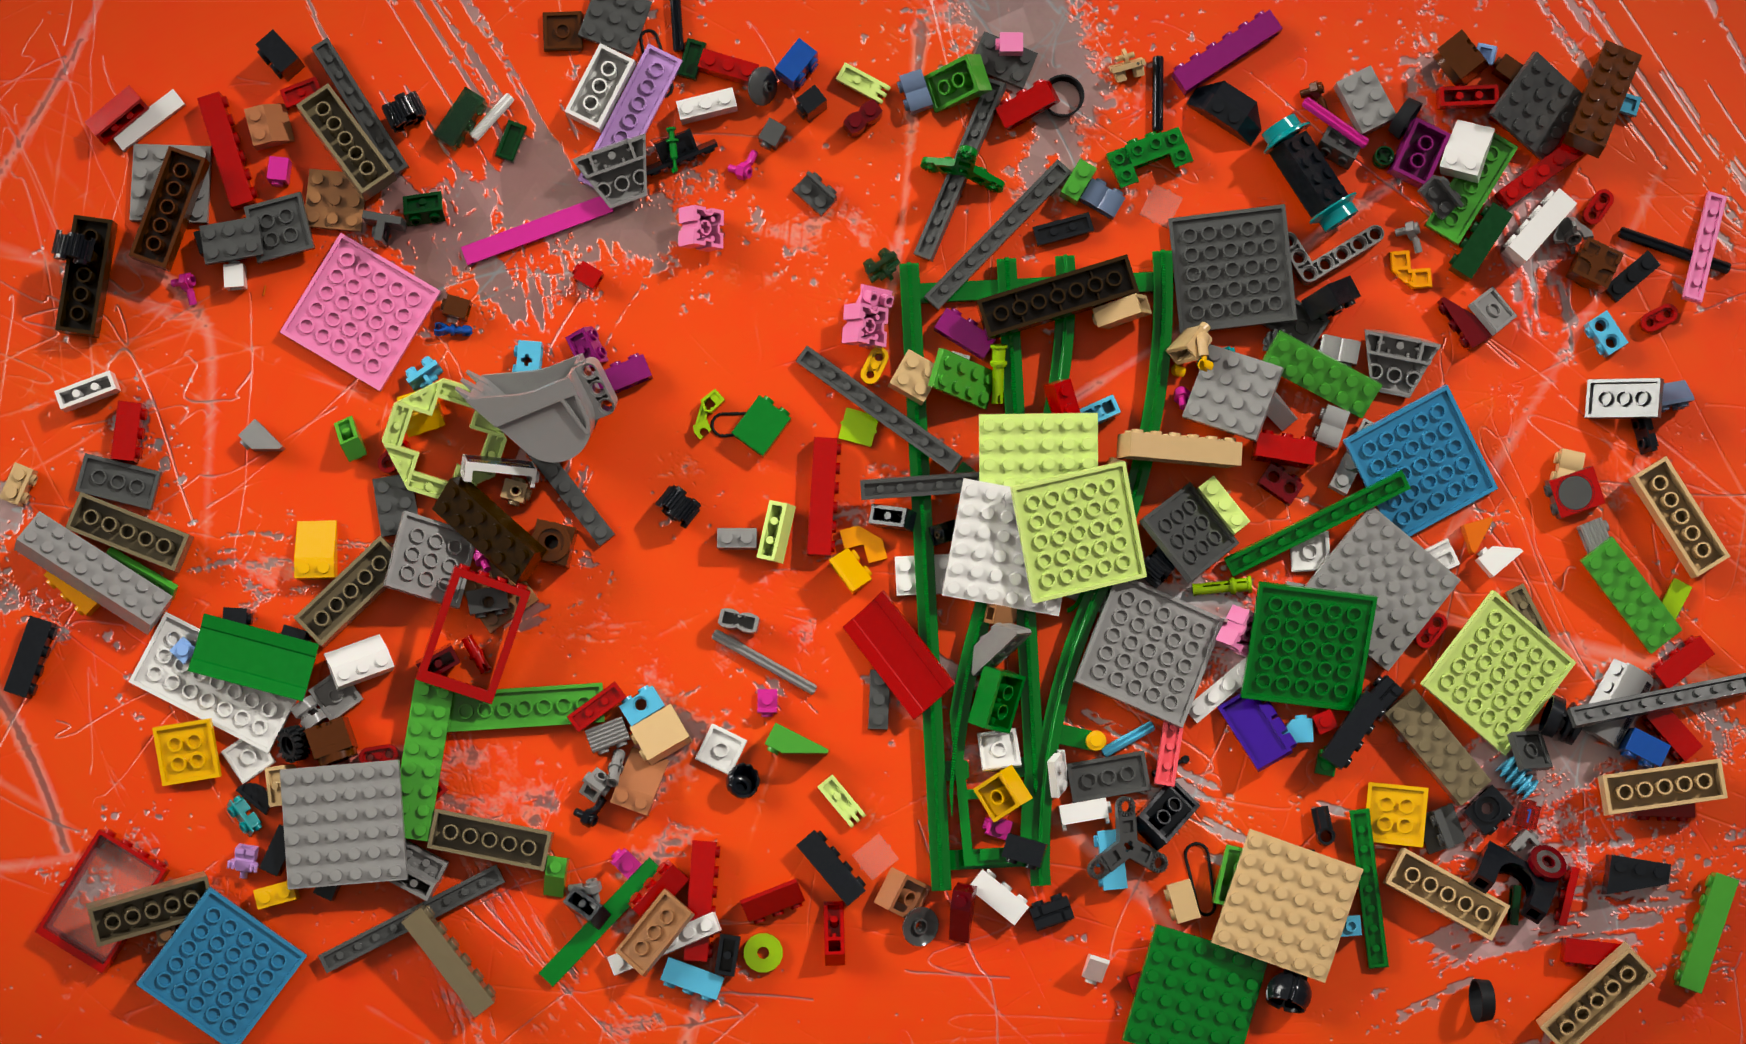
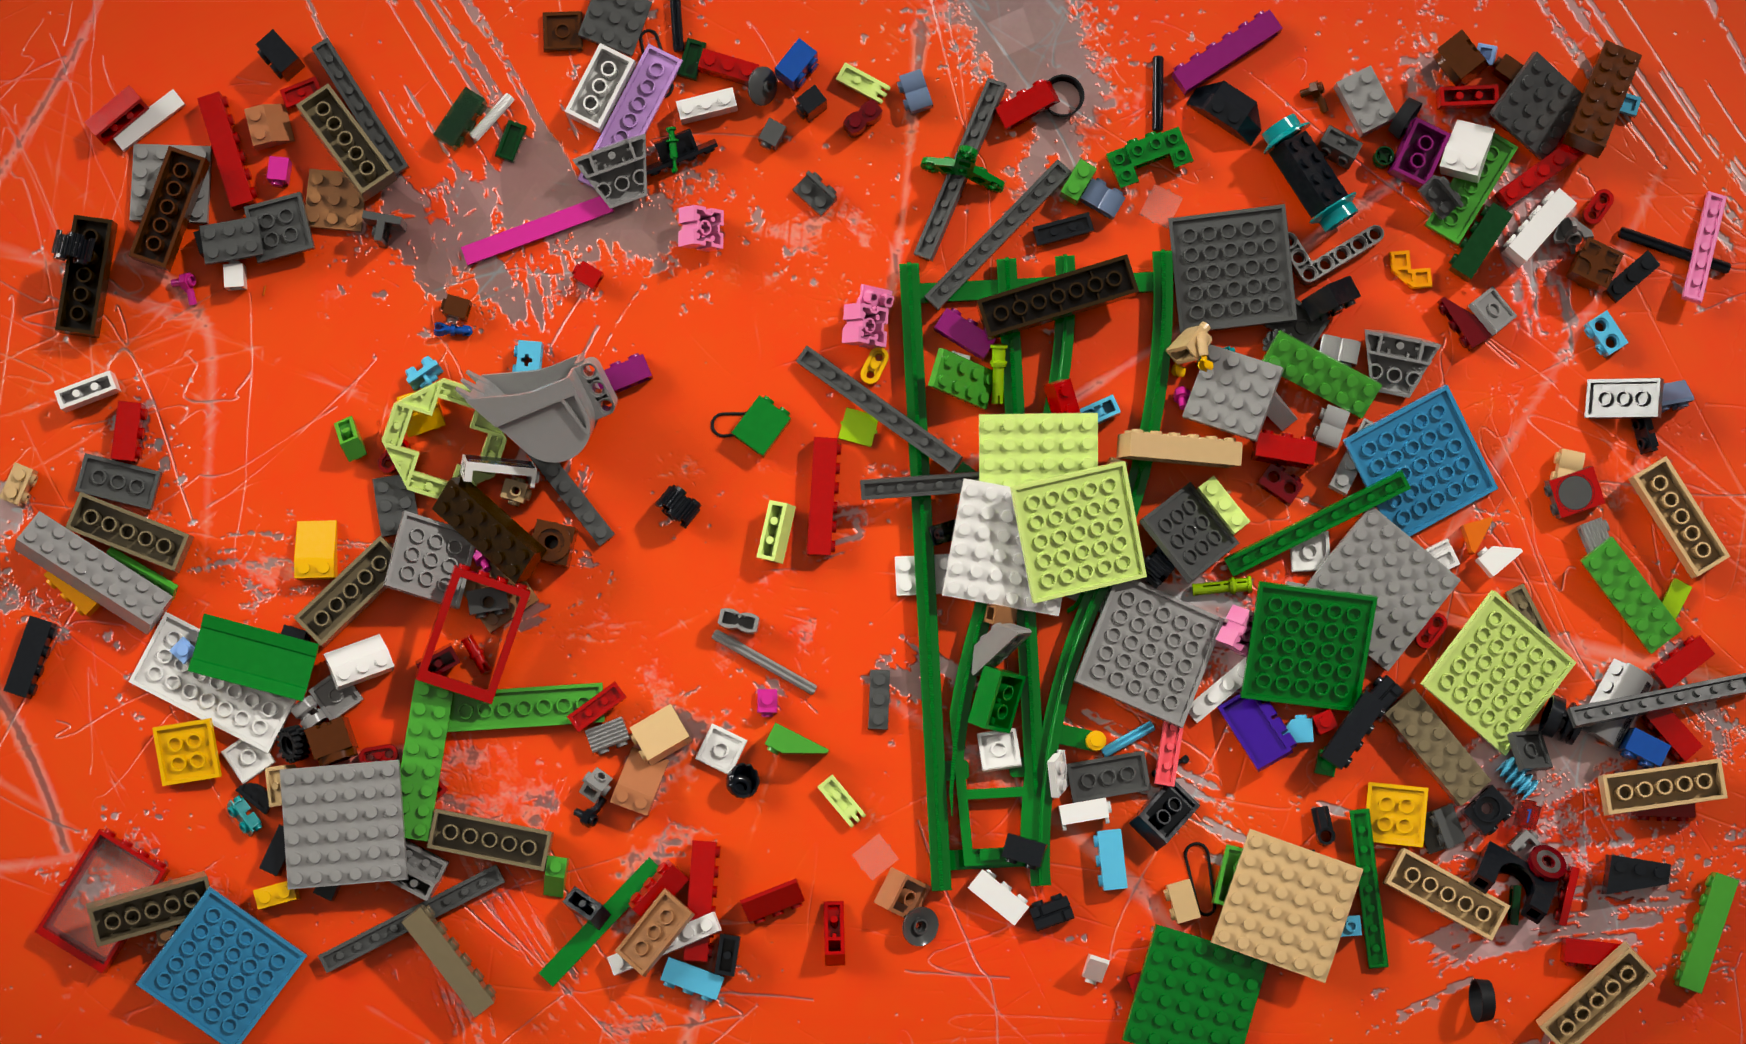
black brick [223,607,253,626] -> none
lavender piece [227,843,259,879] -> none
light grey slope [238,419,286,451] -> none
bright pink plate [280,233,441,392] -> none
black brick [381,91,427,133] -> none
dark green bracket [403,191,445,226] -> none
magenta bracket [565,326,608,369] -> none
light grey piece [568,878,602,902] -> none
light grey pin [606,749,626,787] -> none
dark pink bracket [610,848,642,879] -> none
medium azure brick [619,685,666,726] -> none
lime piece [693,389,725,440] -> none
light grey brick [717,528,757,550] -> none
dark pink piece [728,150,758,181] -> none
lime tile [744,933,783,973] -> none
black brick [796,830,866,906] -> none
yellow slope [829,548,872,594] -> none
light orange tile [840,525,887,564] -> none
red hinge [843,590,956,720] -> none
clear green hips [863,247,900,283] -> none
brick [868,504,917,532] -> none
tan brick [888,349,934,406] -> none
bright green slope [924,54,992,113] -> none
dark red slope [949,882,977,943] -> none
yellow slope [973,765,1033,823] -> none
dark grey plate [975,31,1038,89] -> none
dark pink bracket [982,817,1013,840] -> none
bright pink brick [995,32,1023,56] -> none
dark grey piece [1087,796,1168,879] -> none
tan brick [1092,293,1152,329] -> none
tan hips [1108,48,1146,83] -> none
black piece [1266,969,1312,1013] -> none
dark pink axle [1302,97,1369,148] -> none
light grey piece [1395,220,1422,253] -> none
red plate [1639,304,1678,333] -> none

